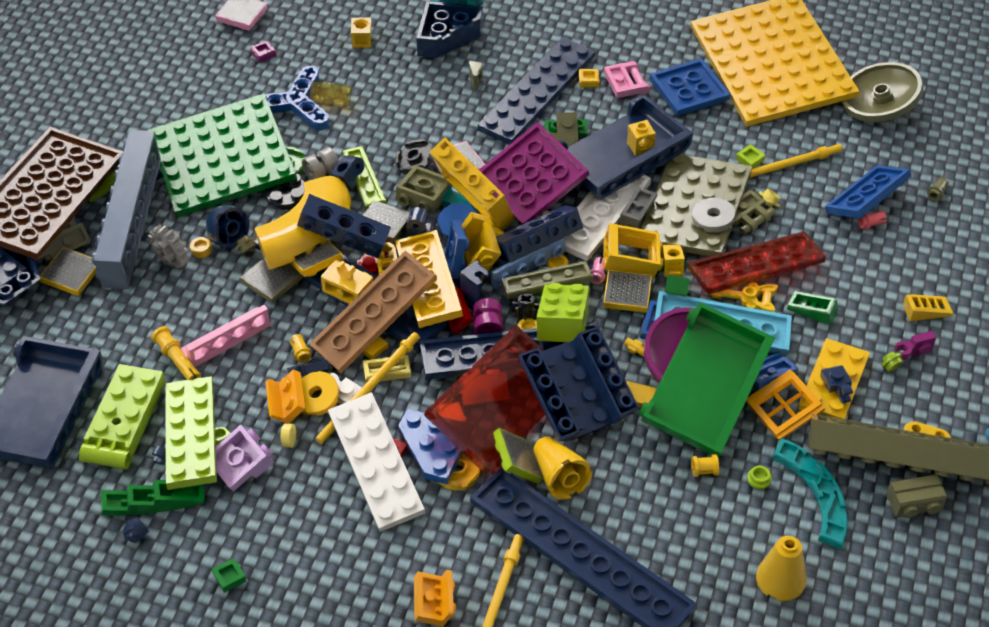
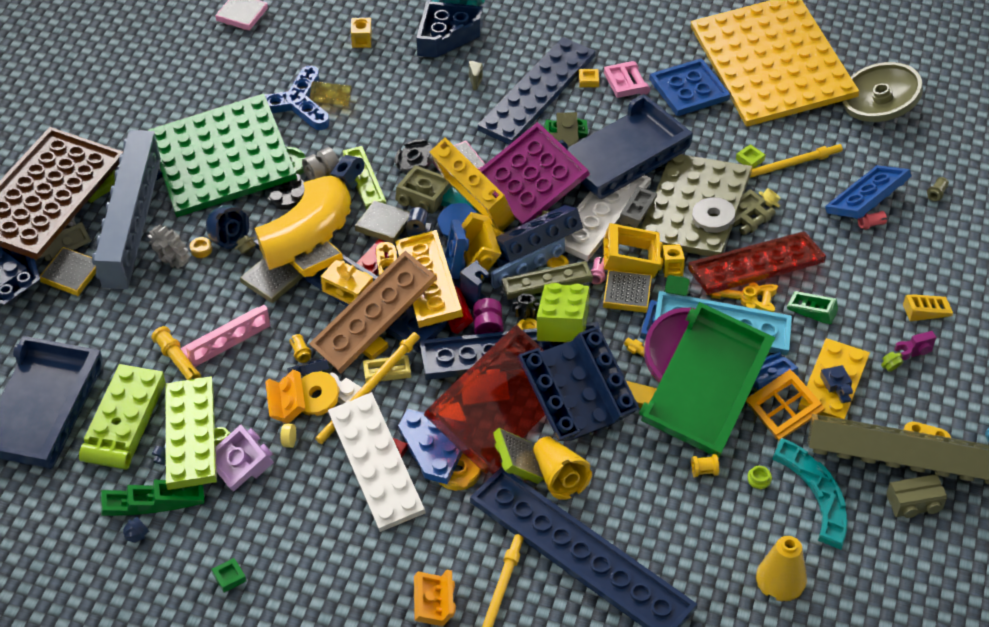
magenta tile [250,41,277,63] -> none
dark blue brick [297,194,391,259] -> none
yellow brick [627,120,656,156] -> none

